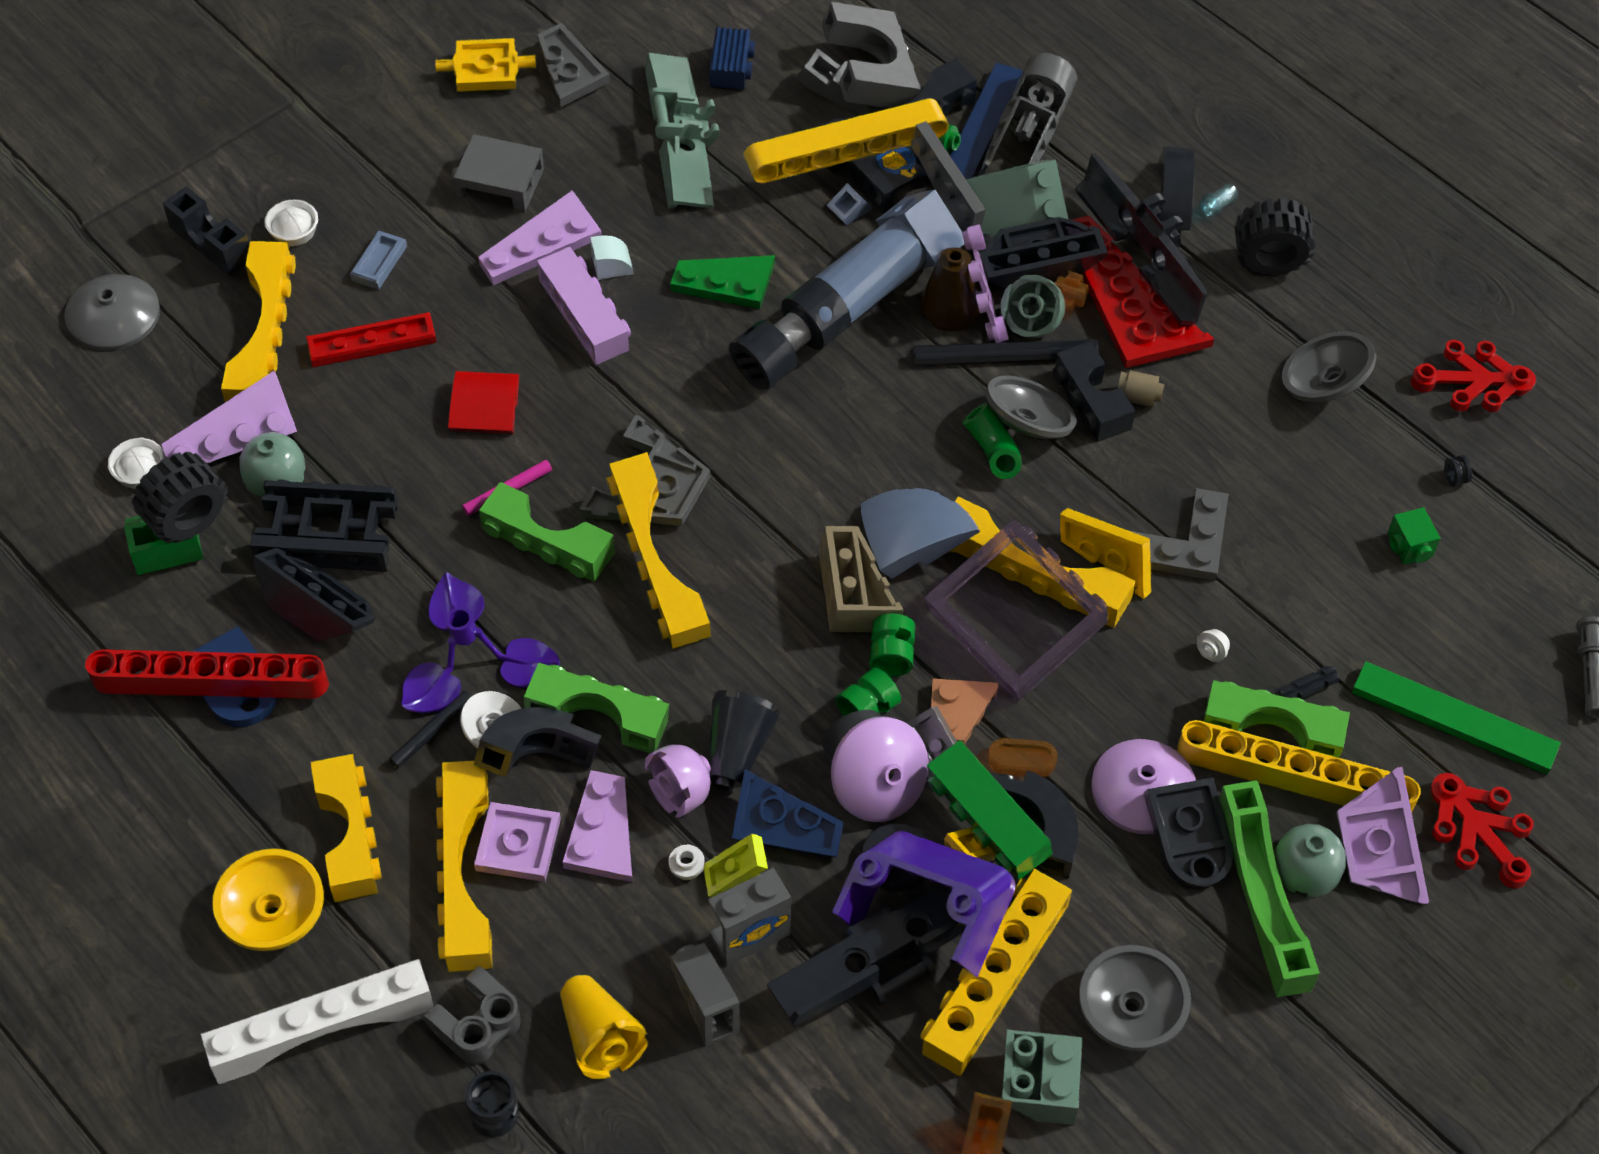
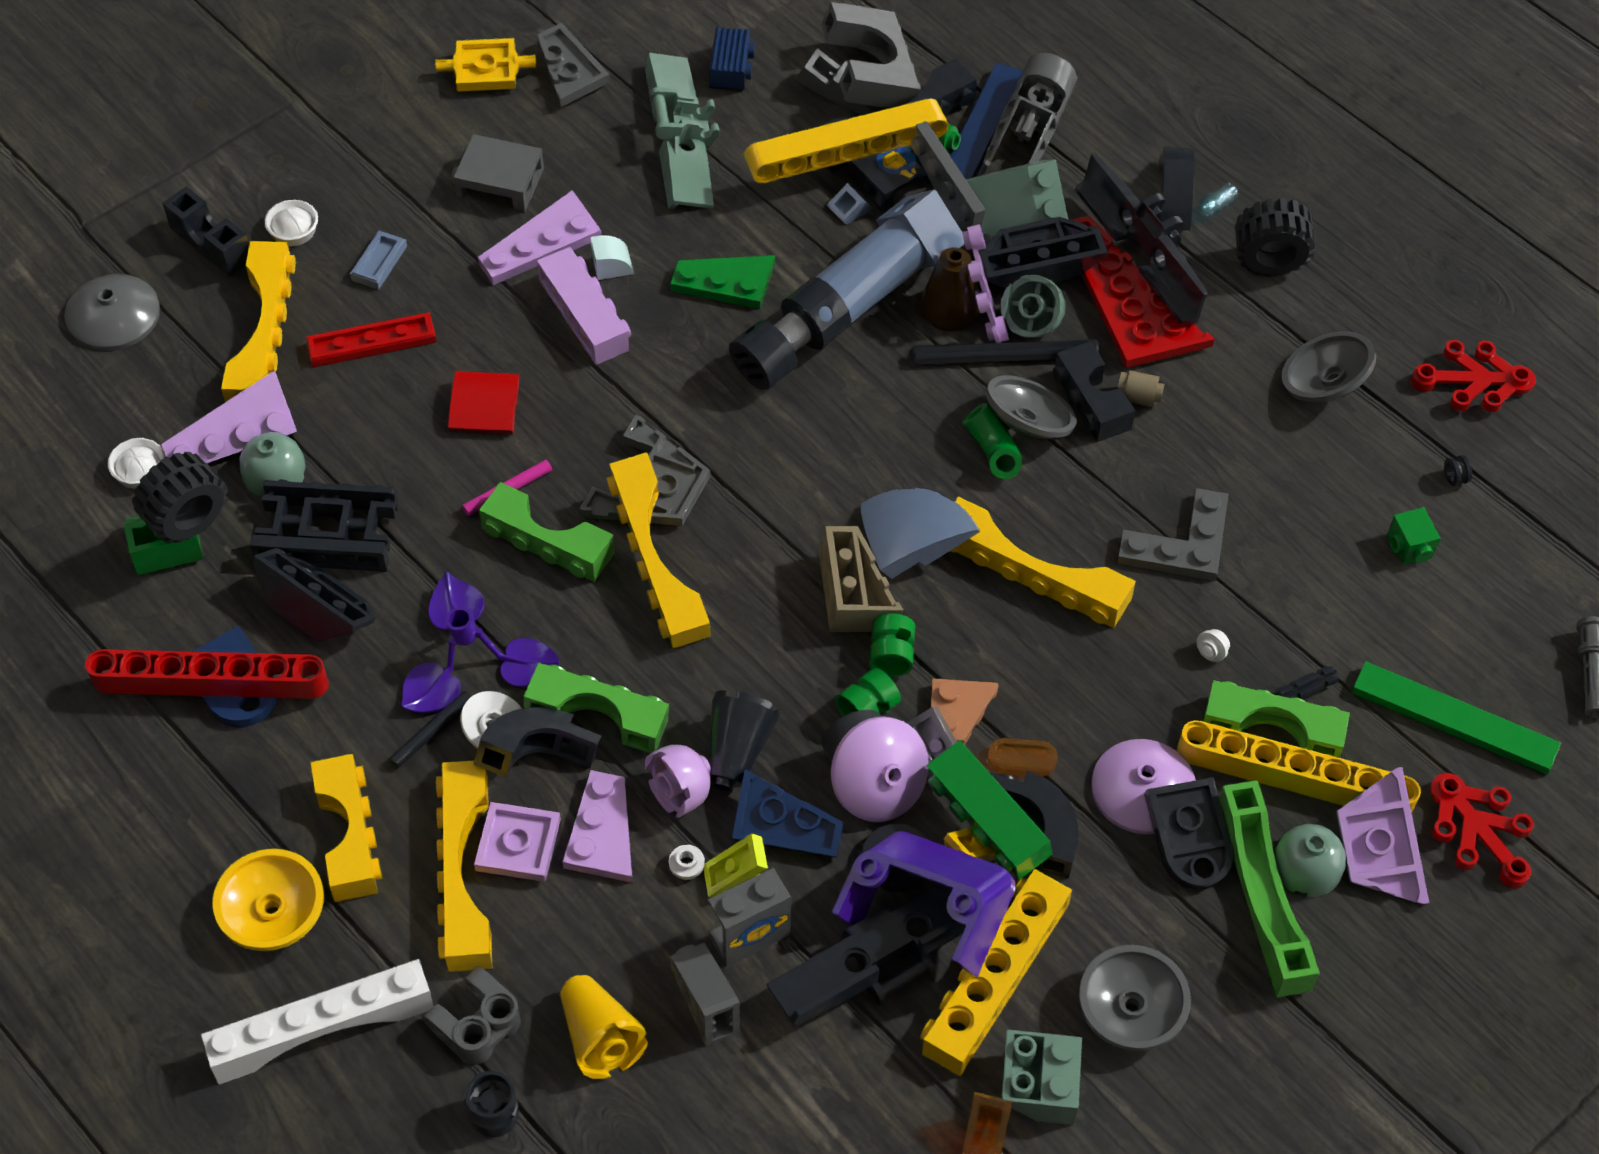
clear purple window [924,519,1108,702] -> none
clear orange gear [1055,271,1089,312] -> none
yellow wing [1060,508,1151,599] -> none

